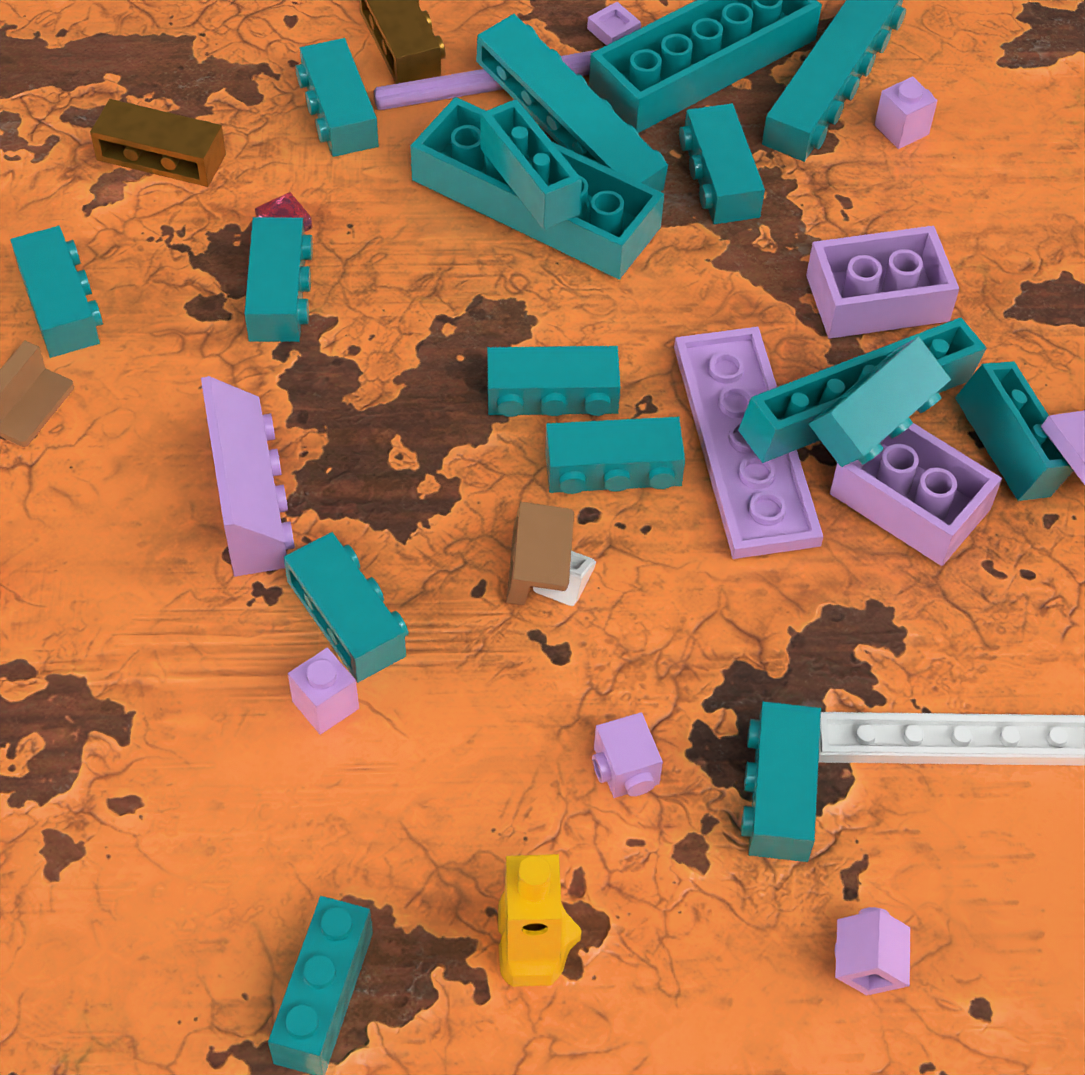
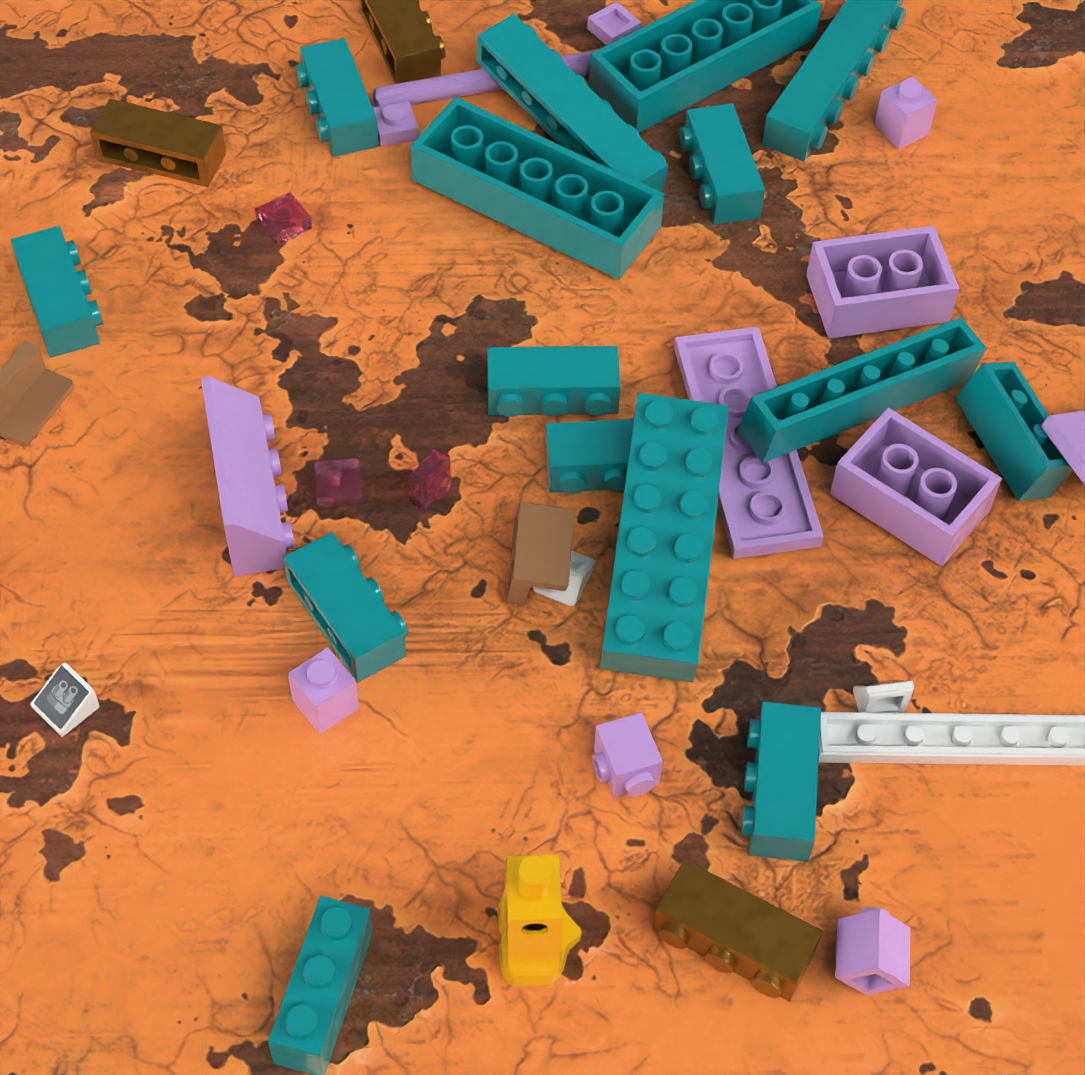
teal brick [245,217,313,342] -> none
teal brick [480,99,582,230] -> none
teal brick [808,337,951,467] -> none
none -> slope [30,662,100,737]
none -> clear pink plate [314,458,363,509]
none -> lavender plate [373,101,419,146]
none -> clear pink plate [409,447,452,511]
none -> teal brick [599,393,729,683]
none -> pearl gold brick [652,859,823,1002]
none -> white slope [853,680,914,713]

